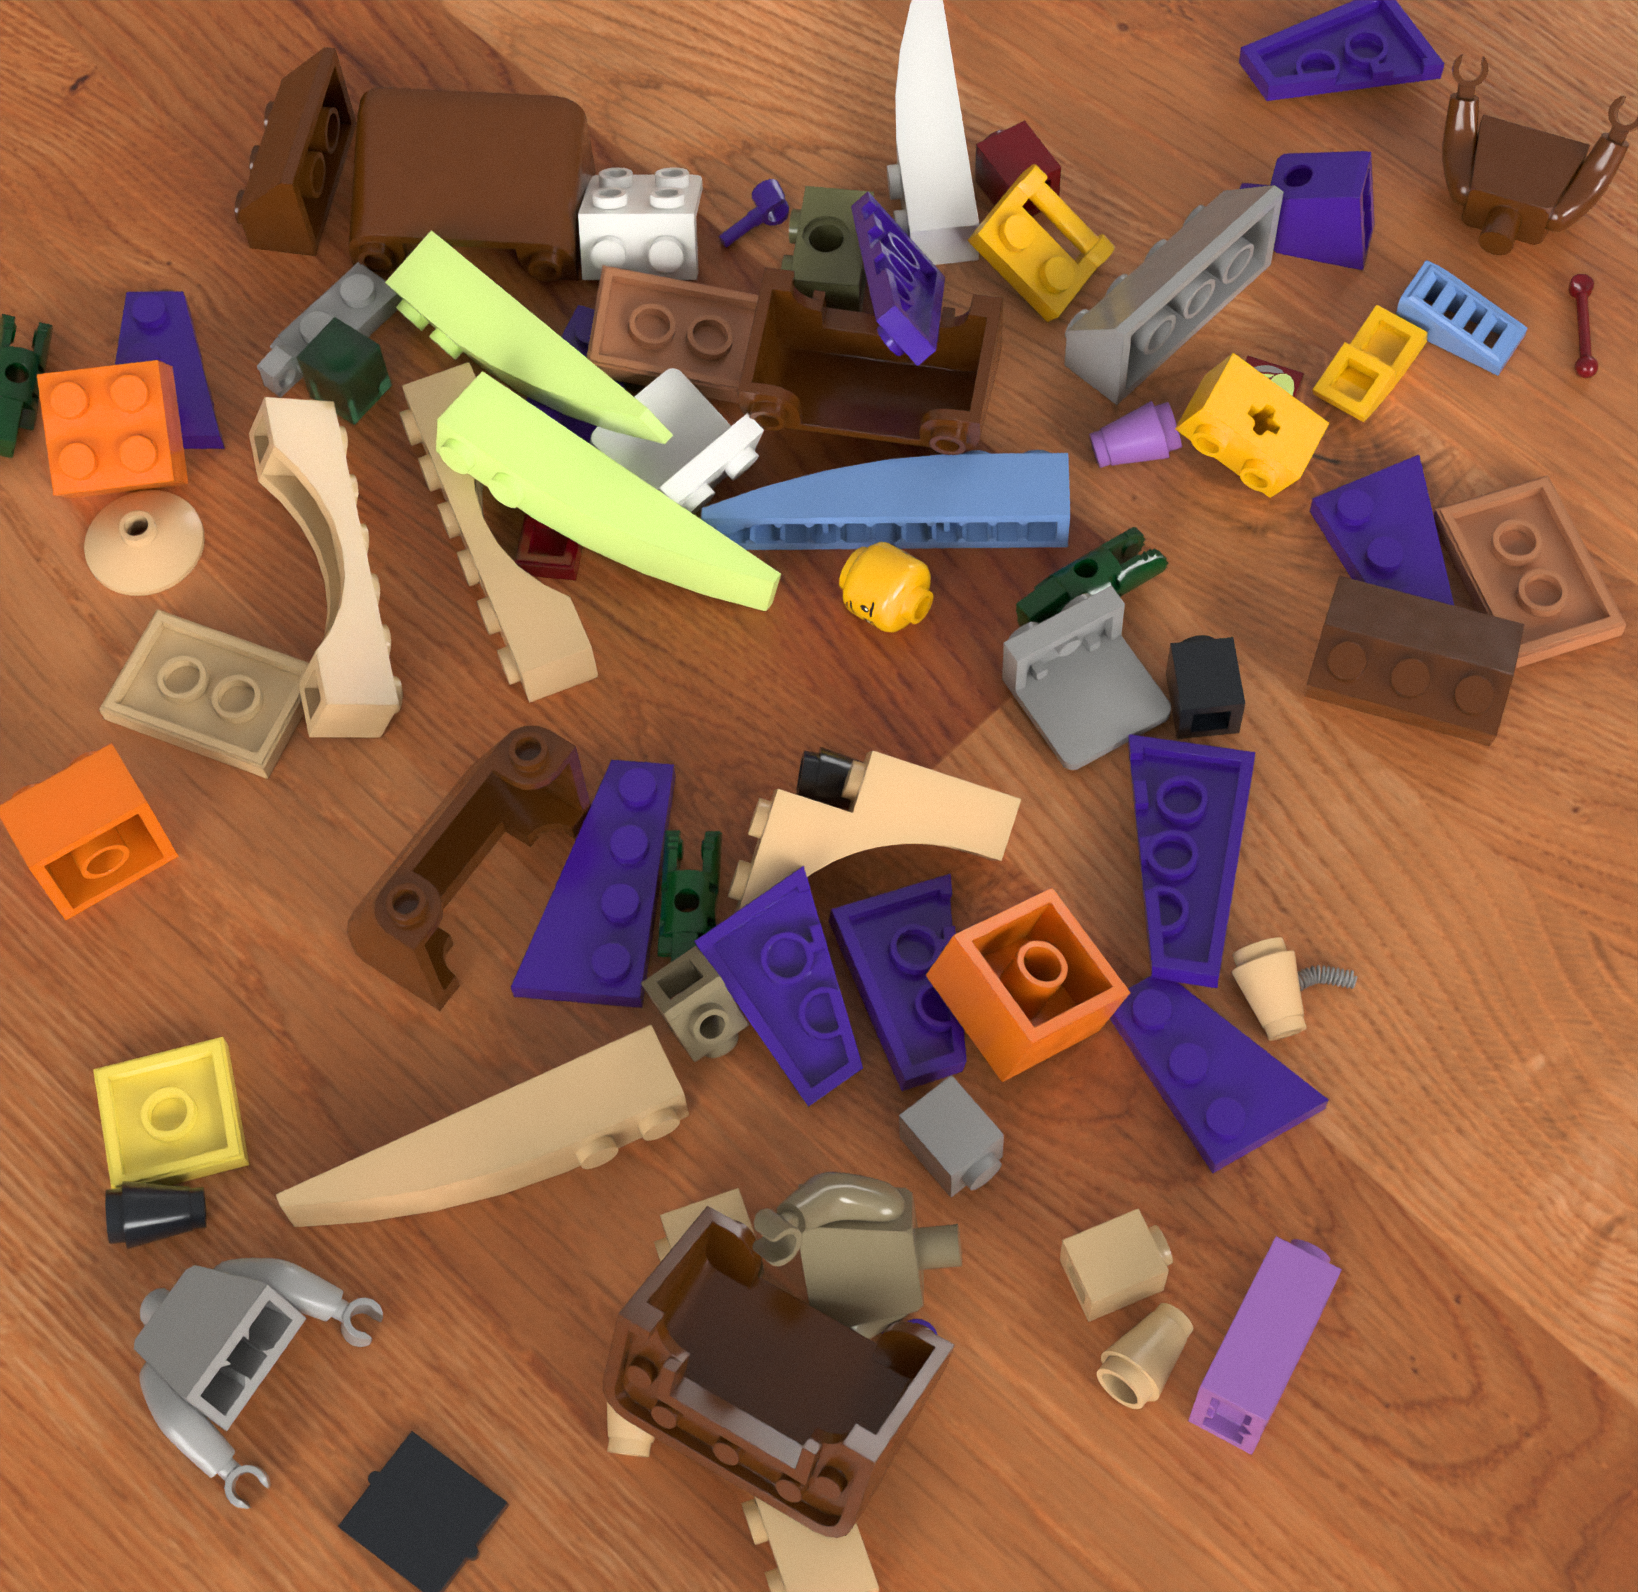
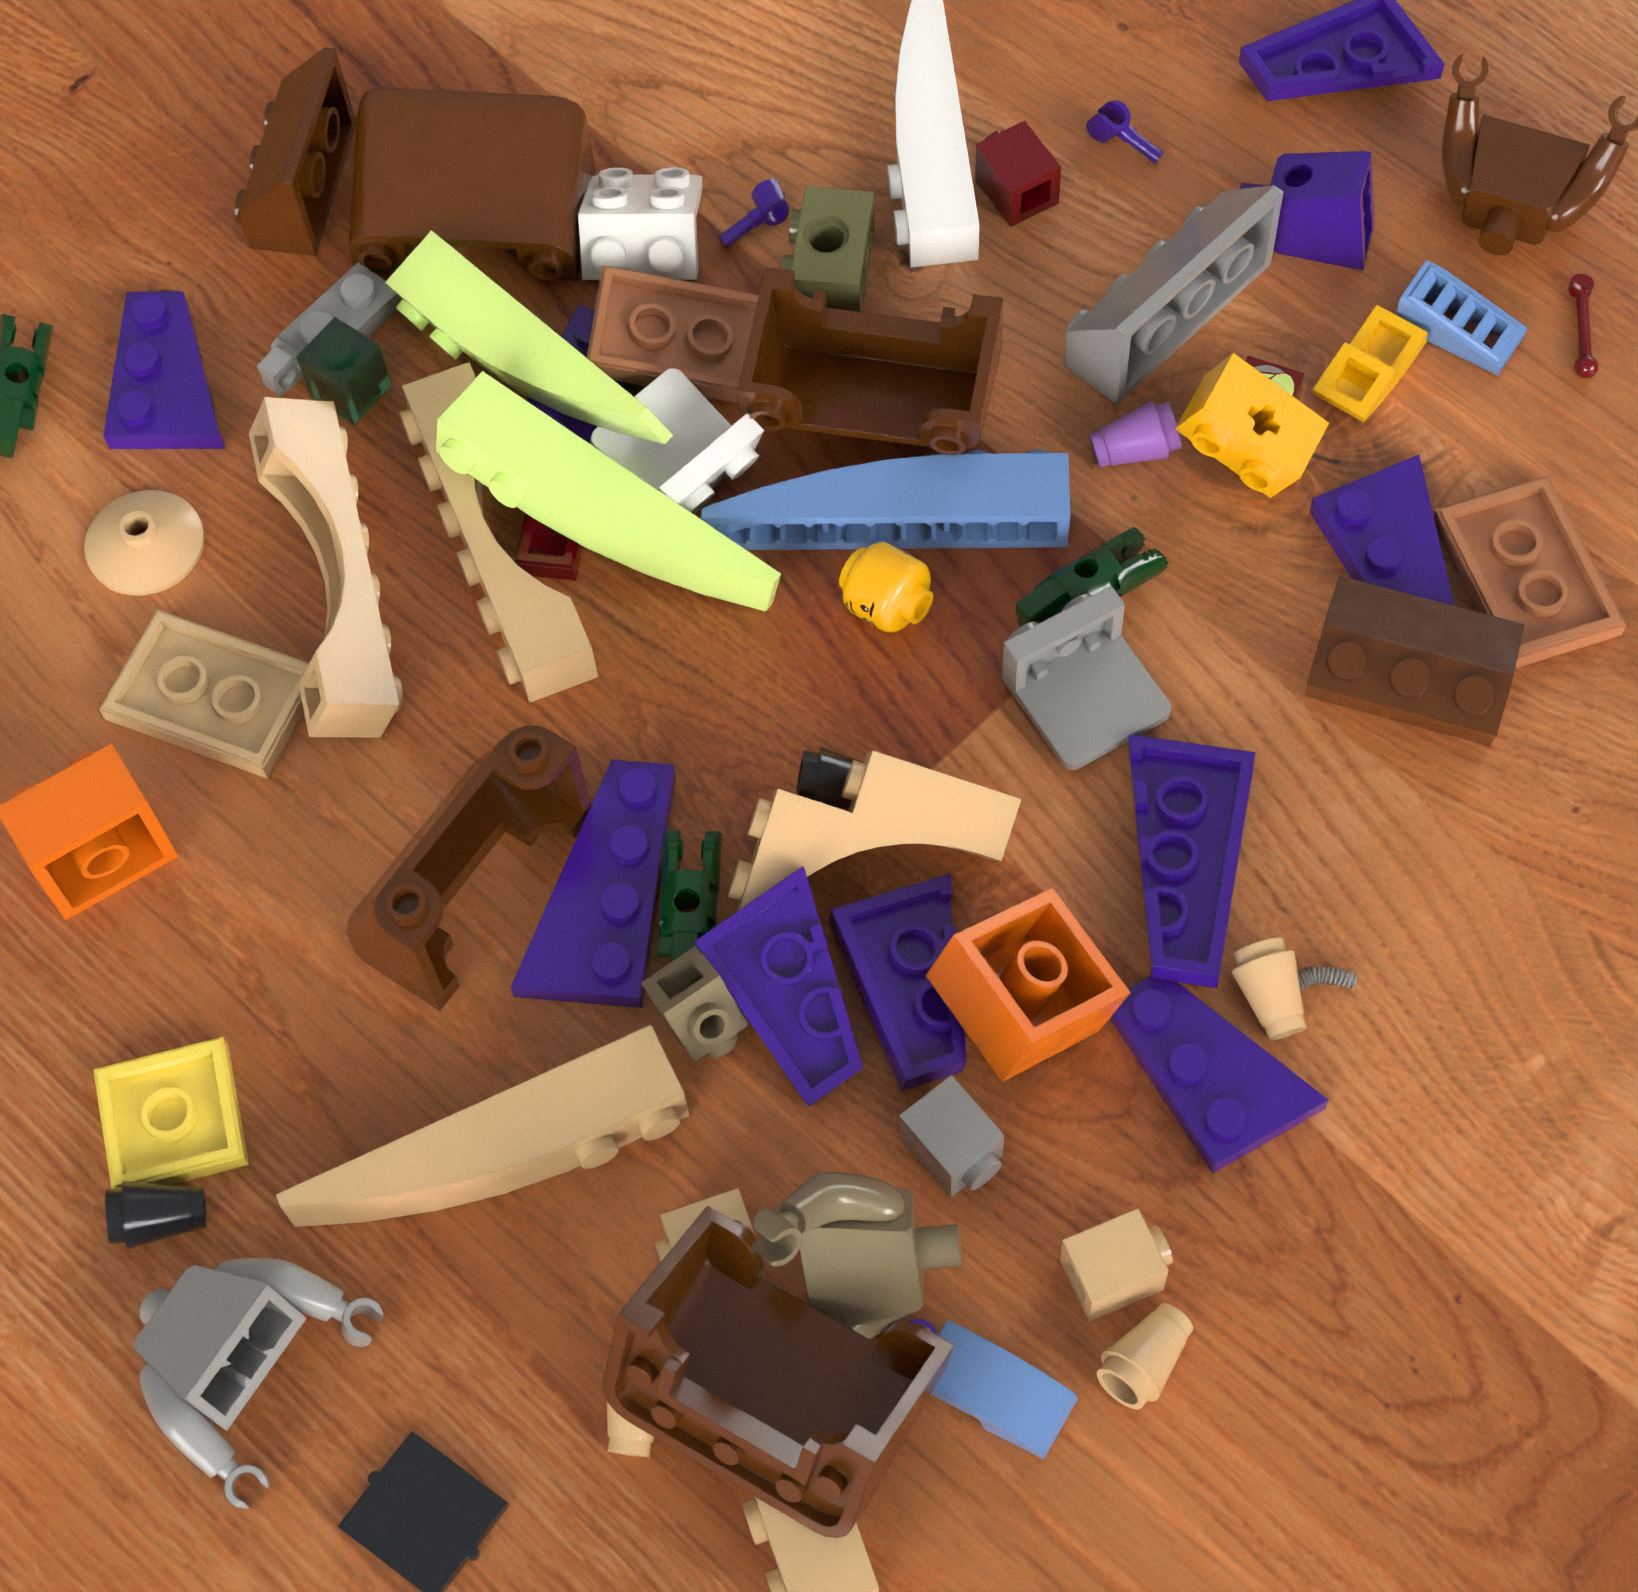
orange brick [37,360,188,498] -> none
dark purple wing [851,192,945,366] -> none
yellow plate [967,164,1115,322] -> none
black brick [1166,635,1246,739] -> none
medium lavender window [1188,1236,1342,1455] -> none
none -> medium blue slope [931,1320,1078,1459]
none -> dark purple hand [1086,100,1164,164]

